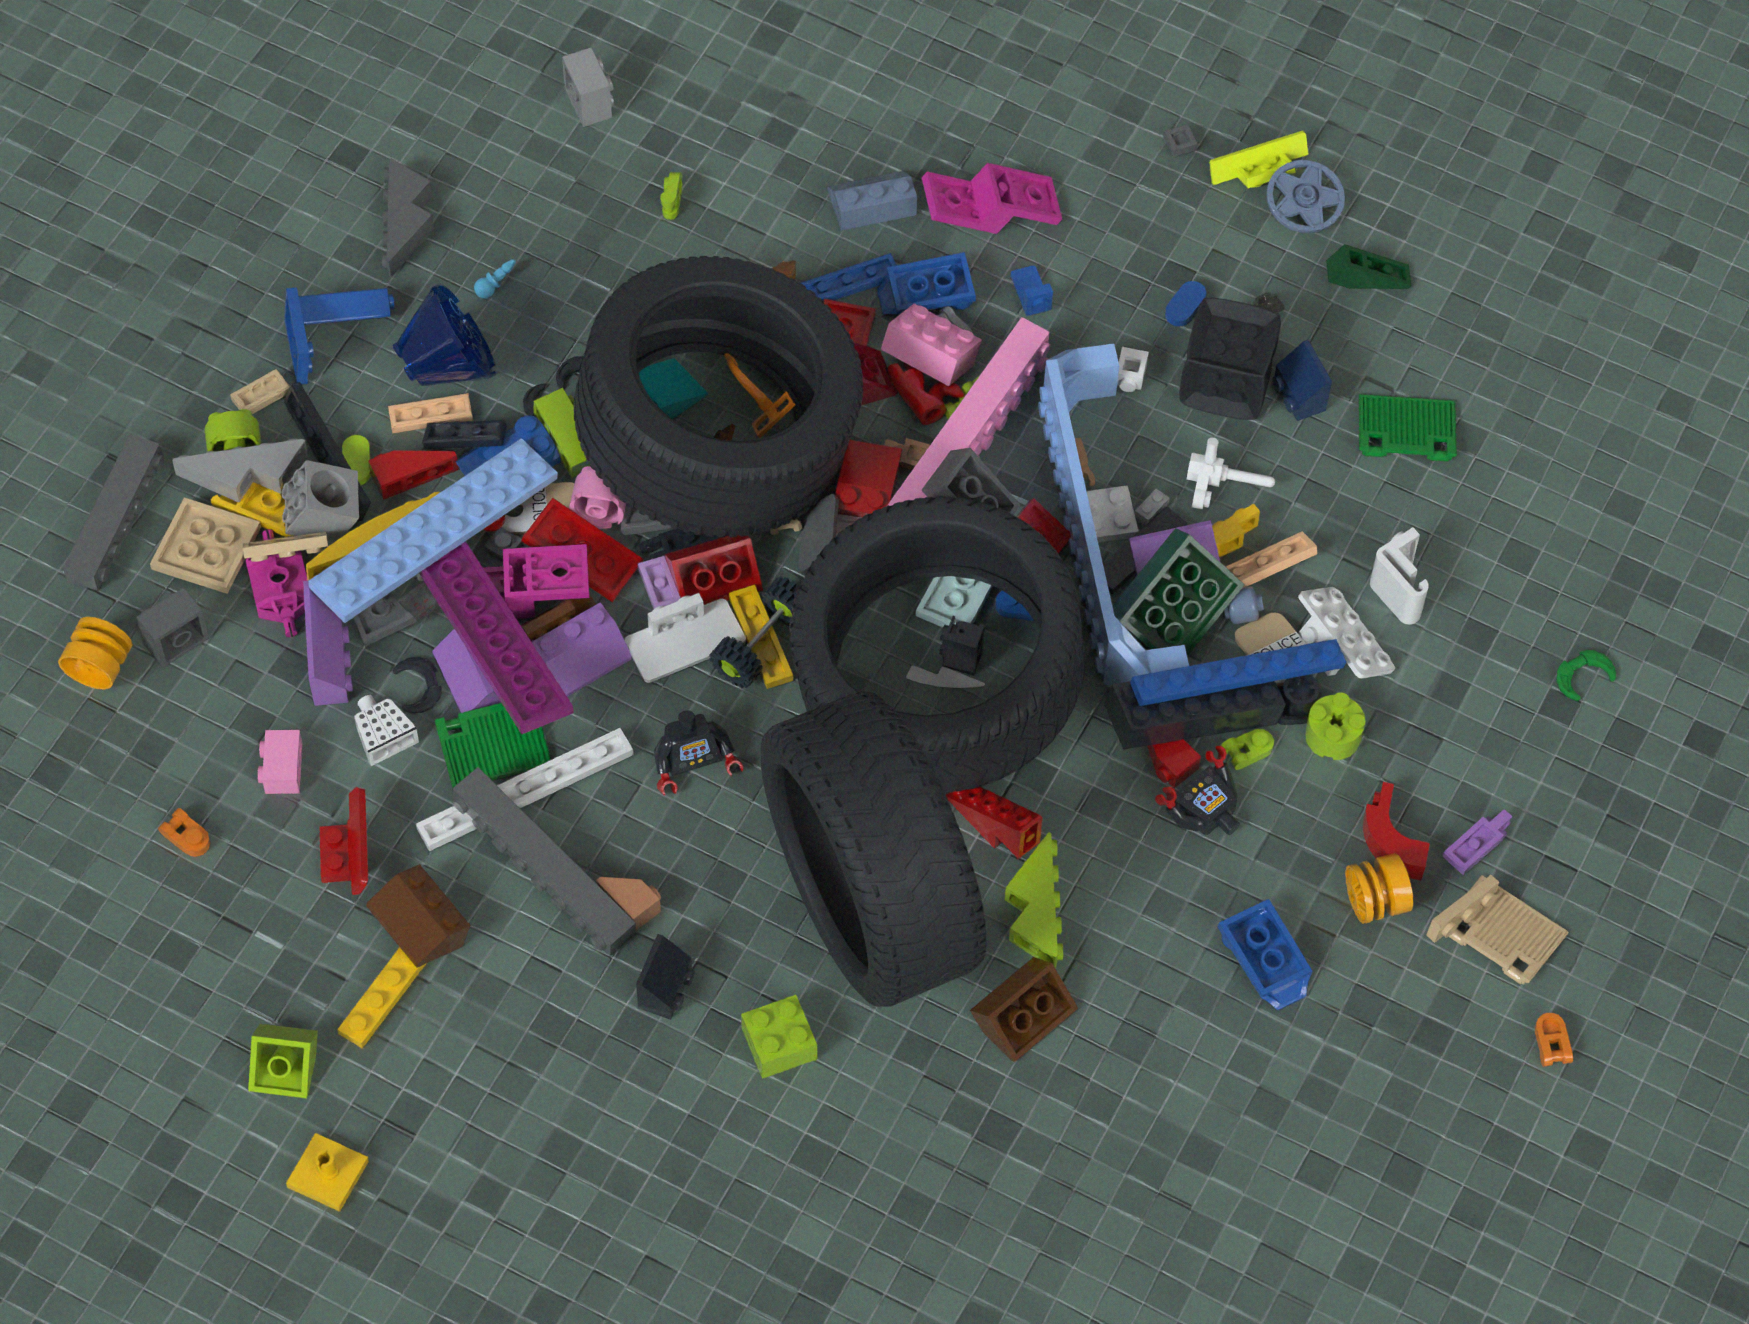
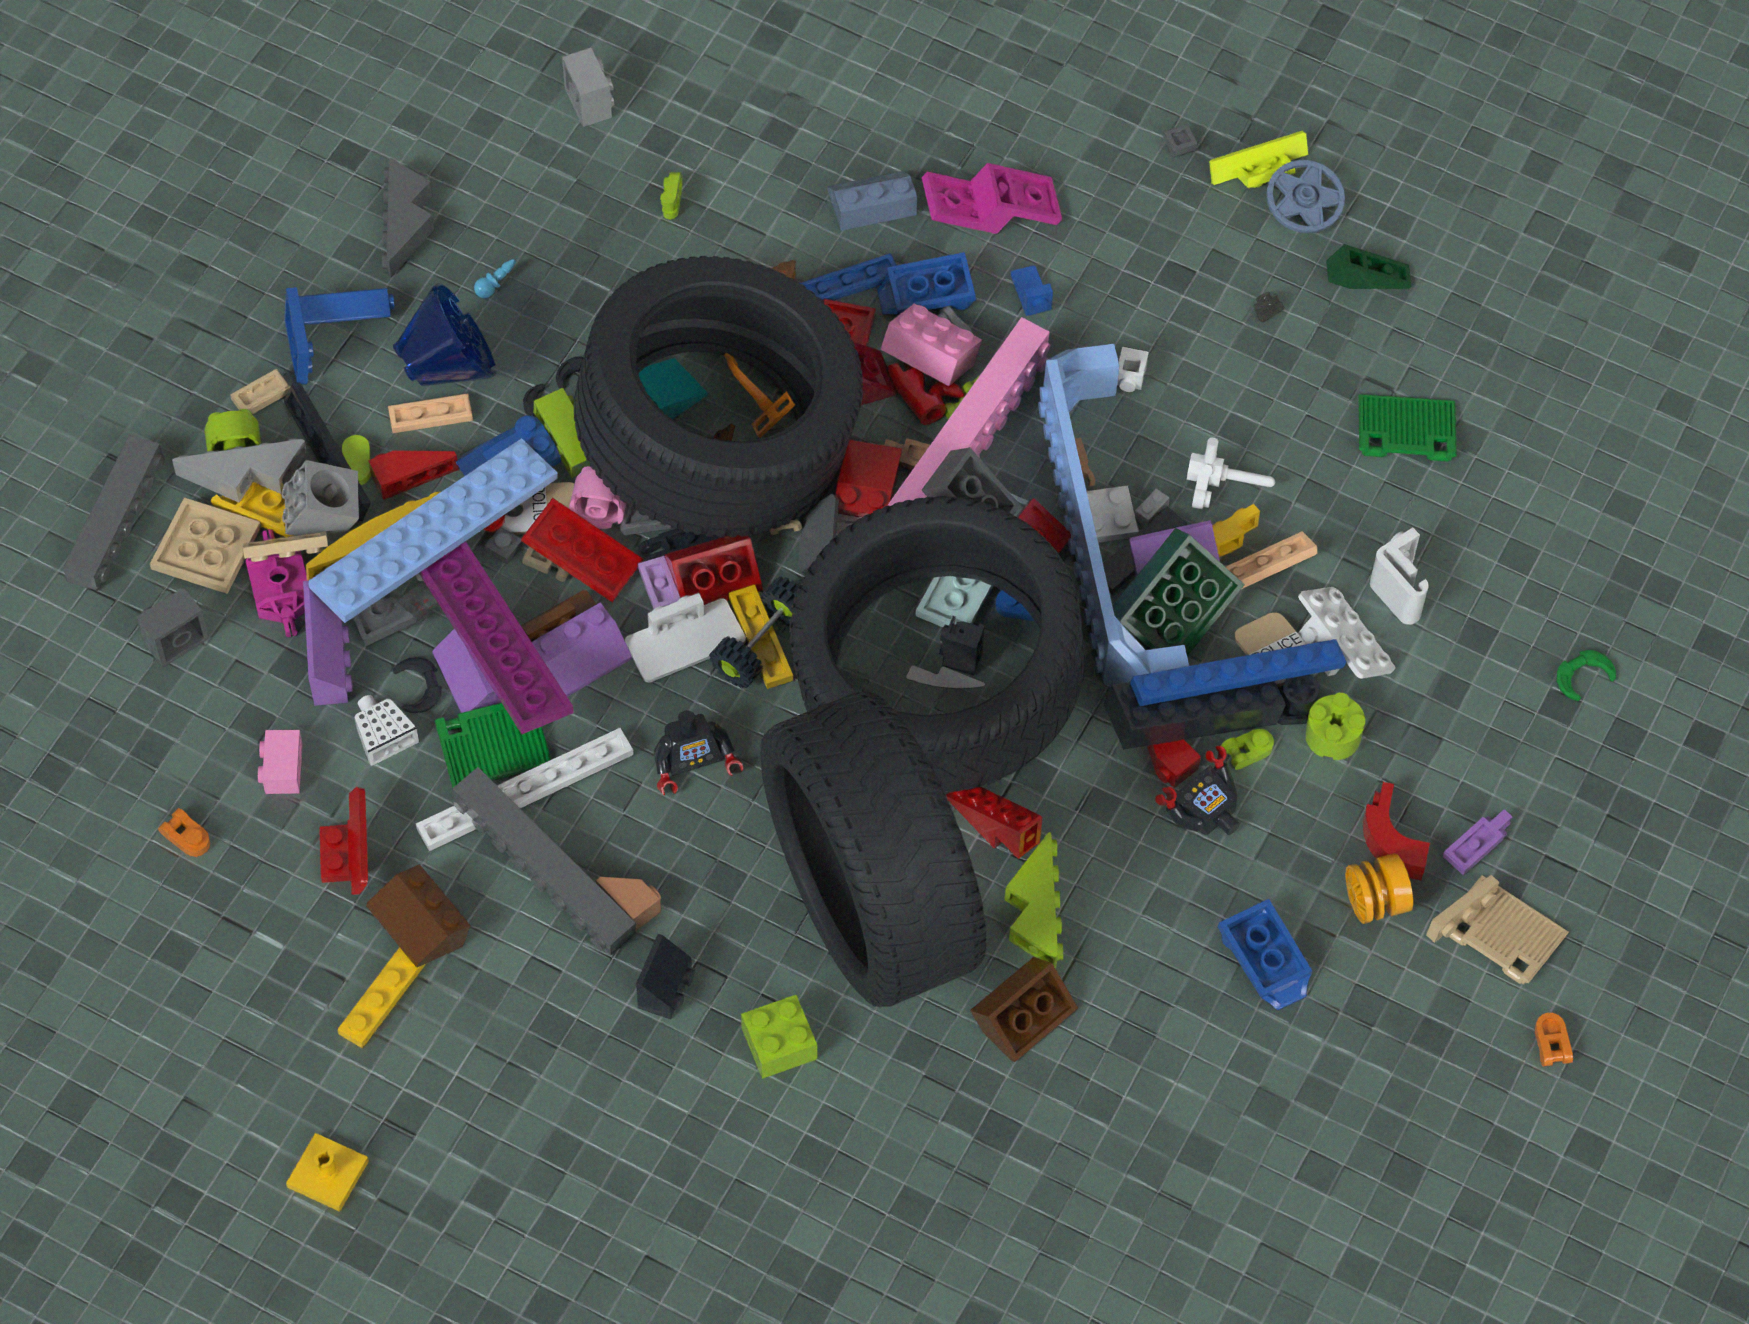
light orange wheel [58,617,133,690] -> none
lime slope [248,1024,318,1098] -> none
black tile [422,420,507,449] -> none
dark pink bracket [483,544,589,619] -> none
blue tile [1165,281,1206,326] -> none
black piece [1179,298,1281,420] -> none
sand blue head [1224,586,1264,624] -> none
dark blue slope [1272,340,1332,421] -> none

